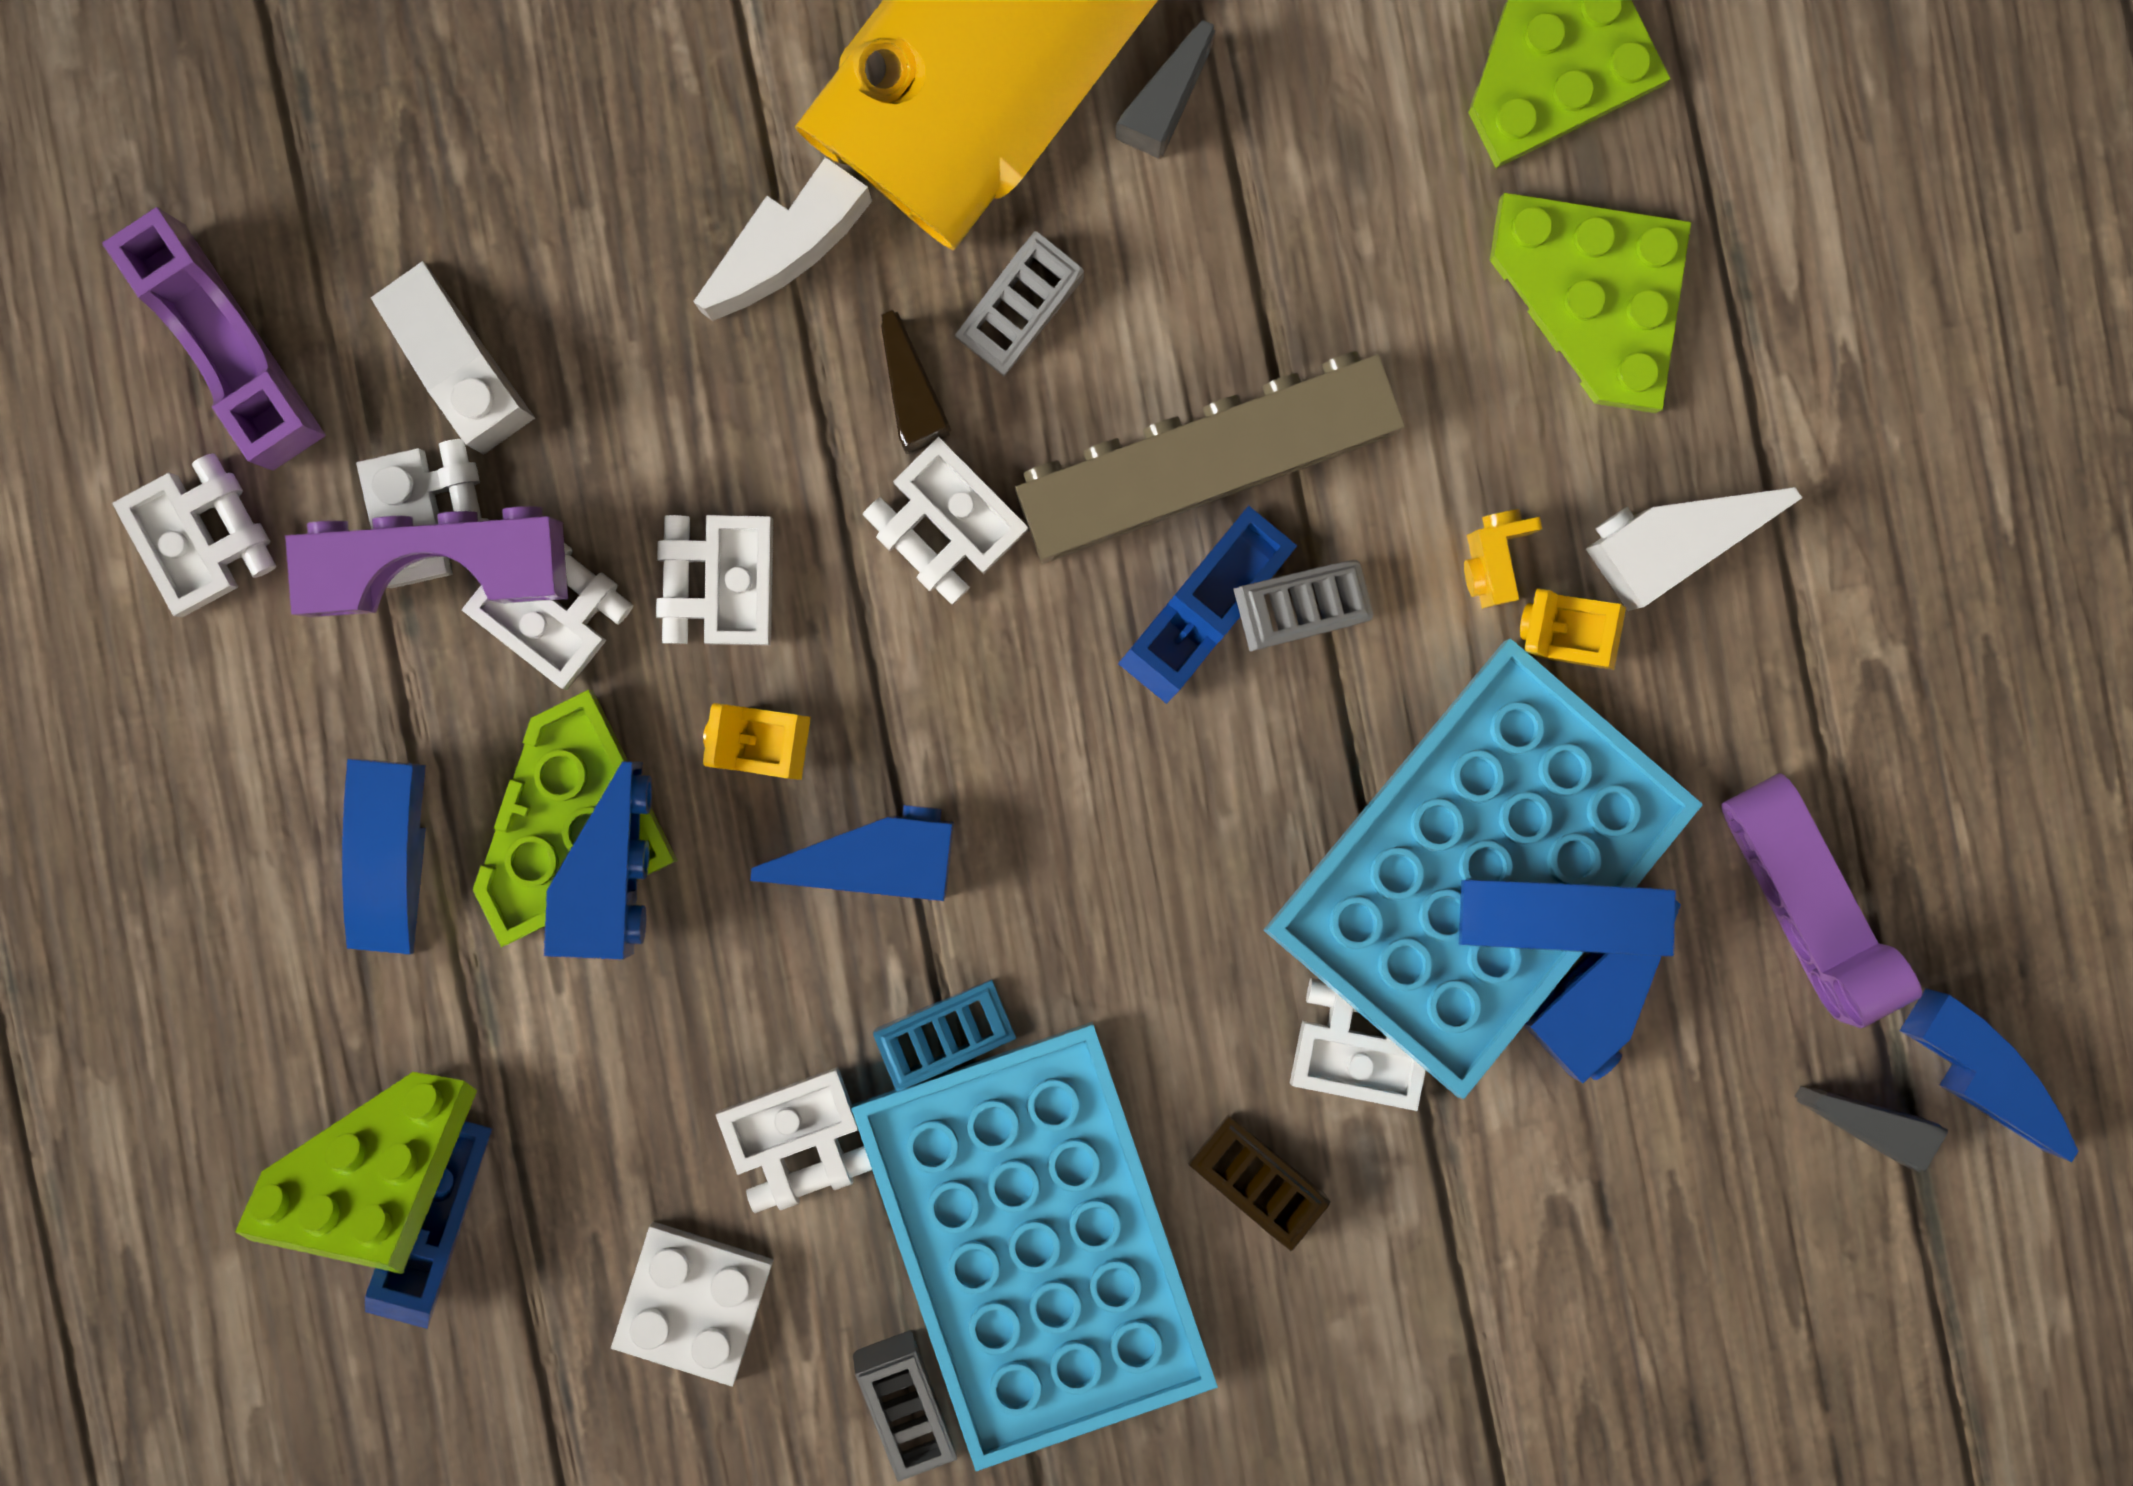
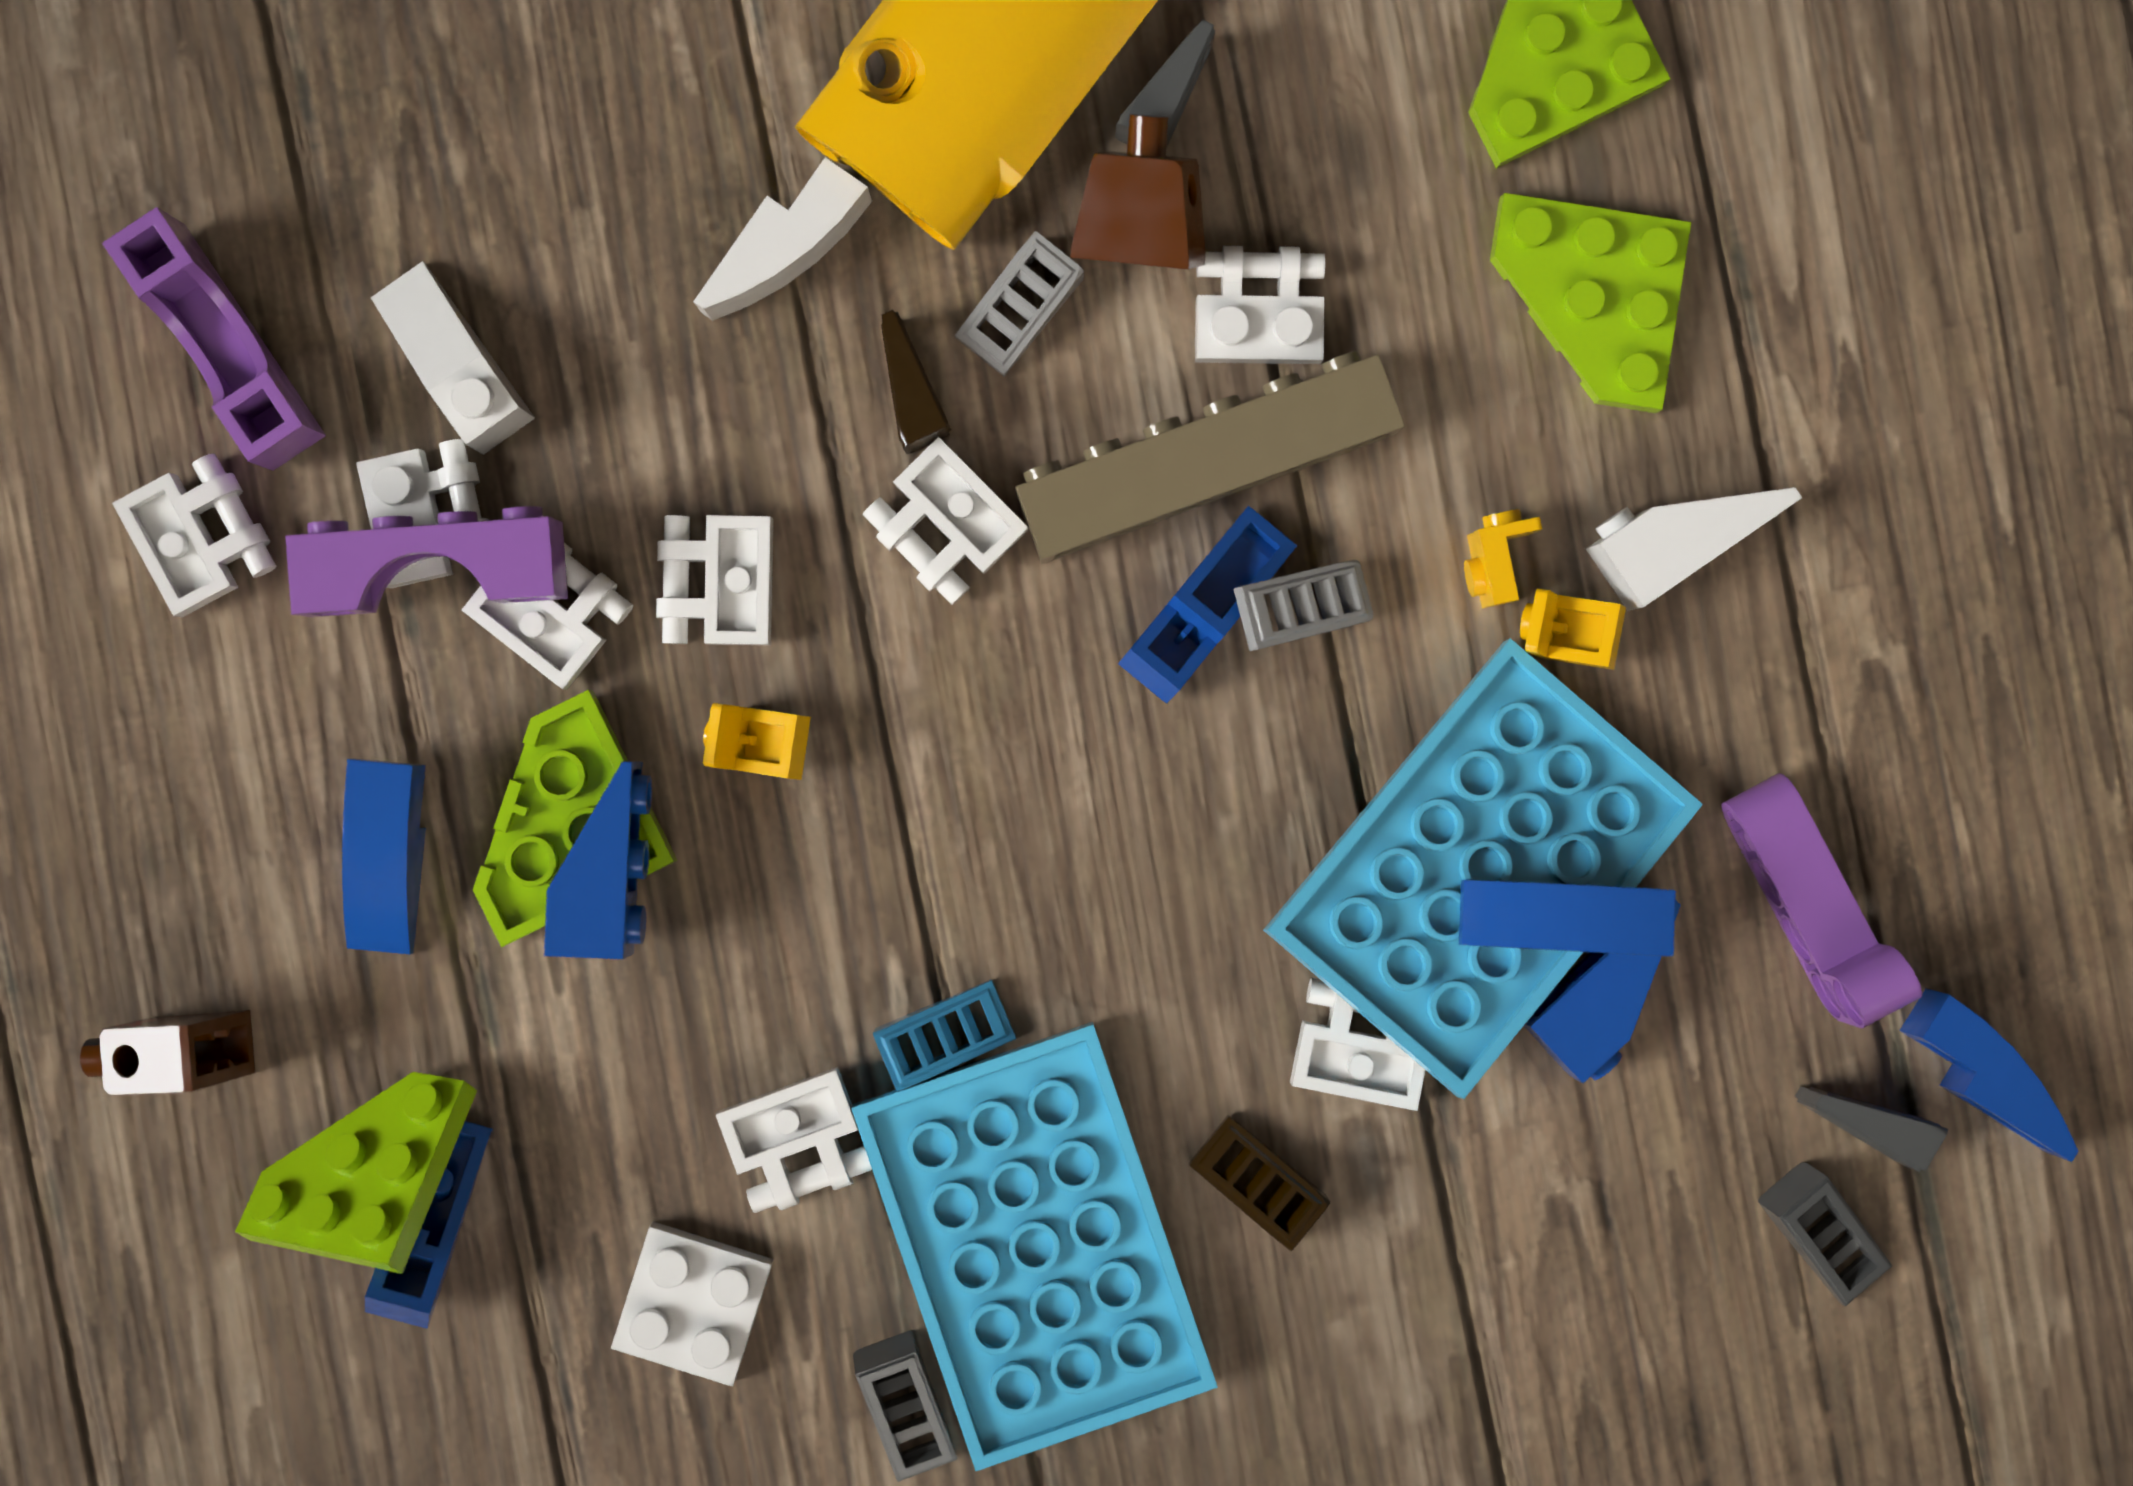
blue slope [750,805,954,901] -> none
none -> reddish brown torso [80,1010,255,1095]
none -> reddish brown torso [1070,114,1206,270]
none -> white plate [1195,246,1325,364]
none -> dark grey slope [1758,1162,1892,1306]

